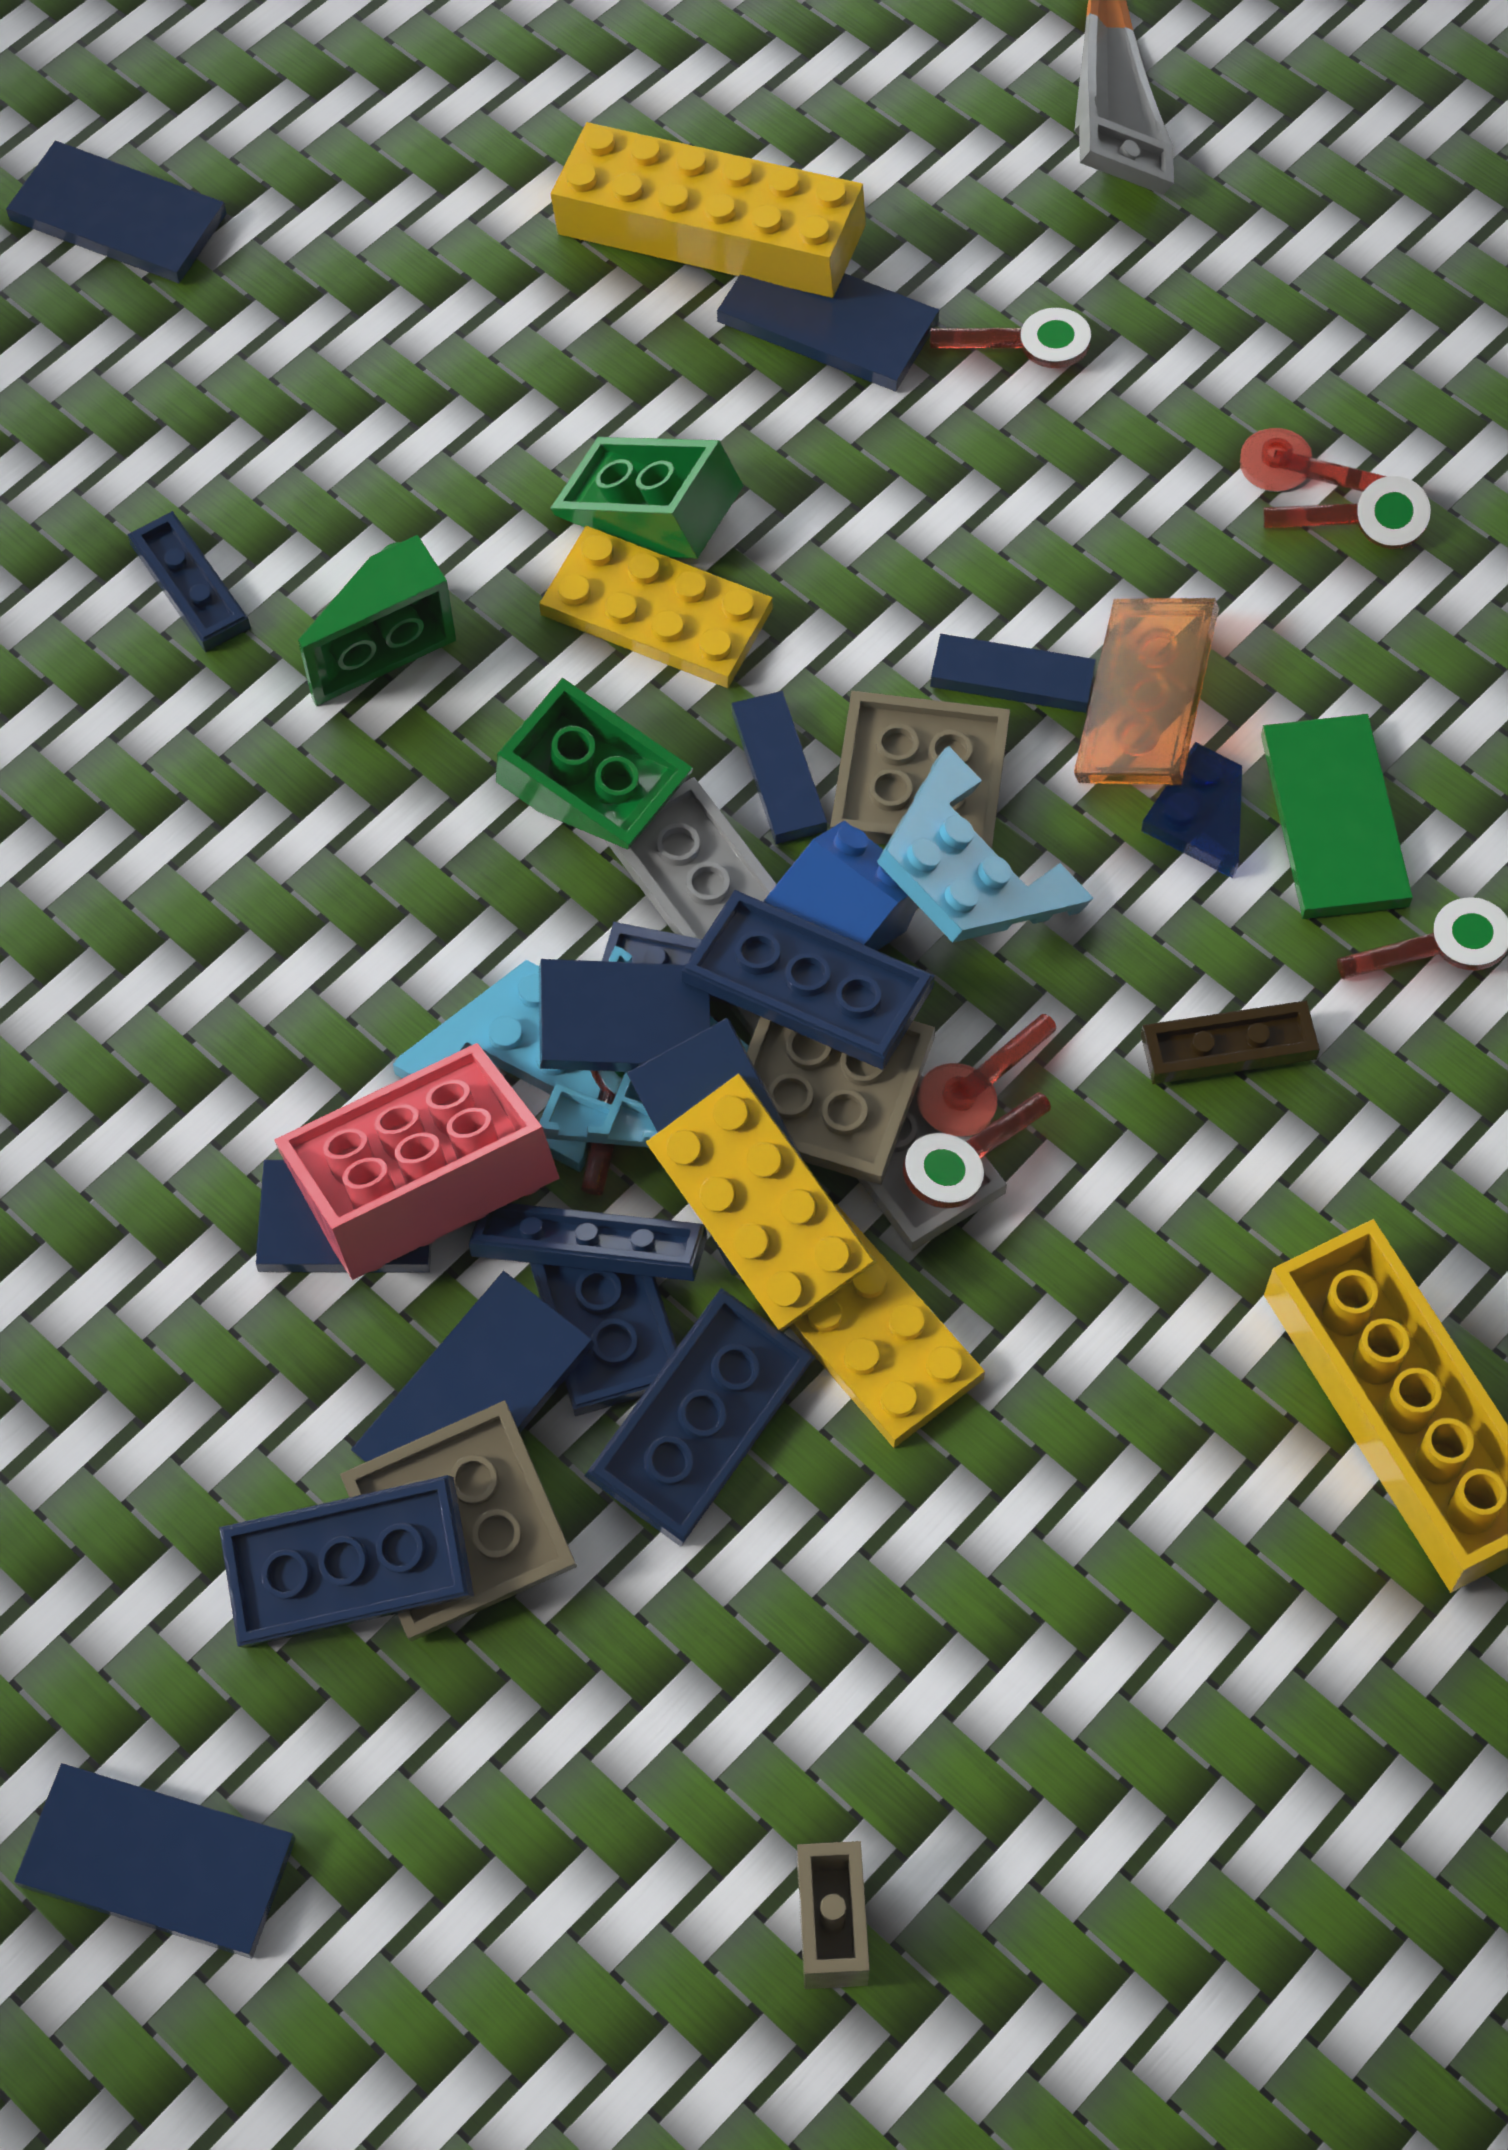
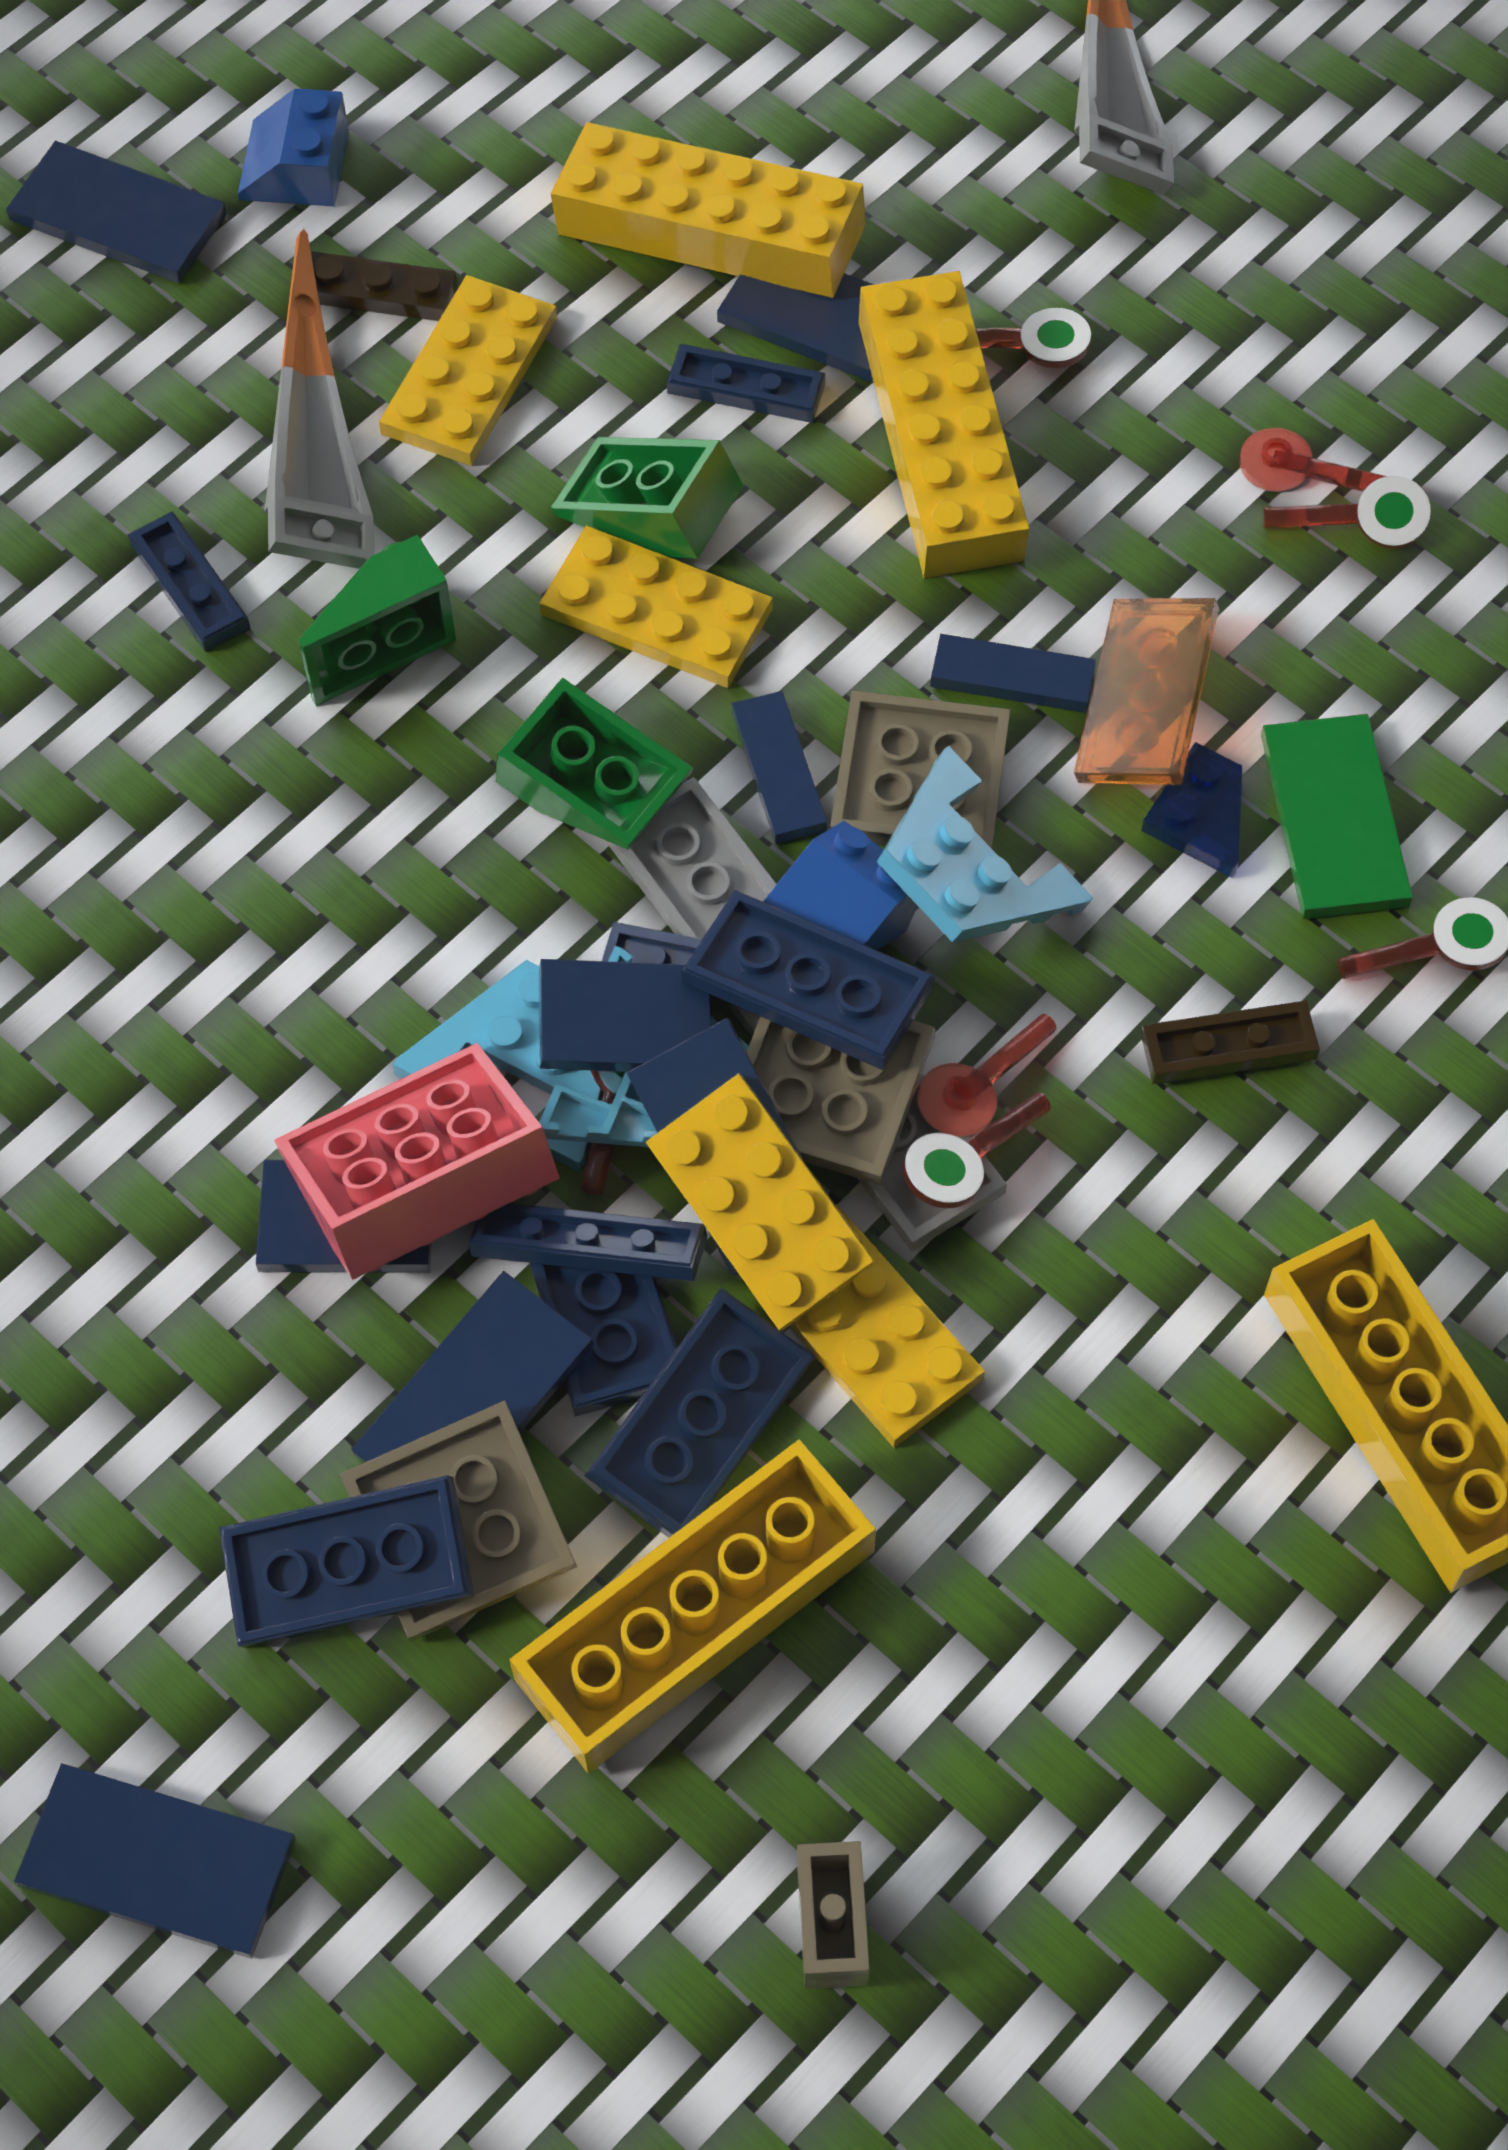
none -> blue slope [238,88,349,207]
none -> light grey plate [264,229,374,569]
none -> dark brown plate [311,251,457,321]
none -> yellow plate [379,275,557,466]
none -> yellow brick [509,1439,876,1774]
none -> dark blue tile [667,344,826,423]
none -> yellow brick [858,271,1029,579]

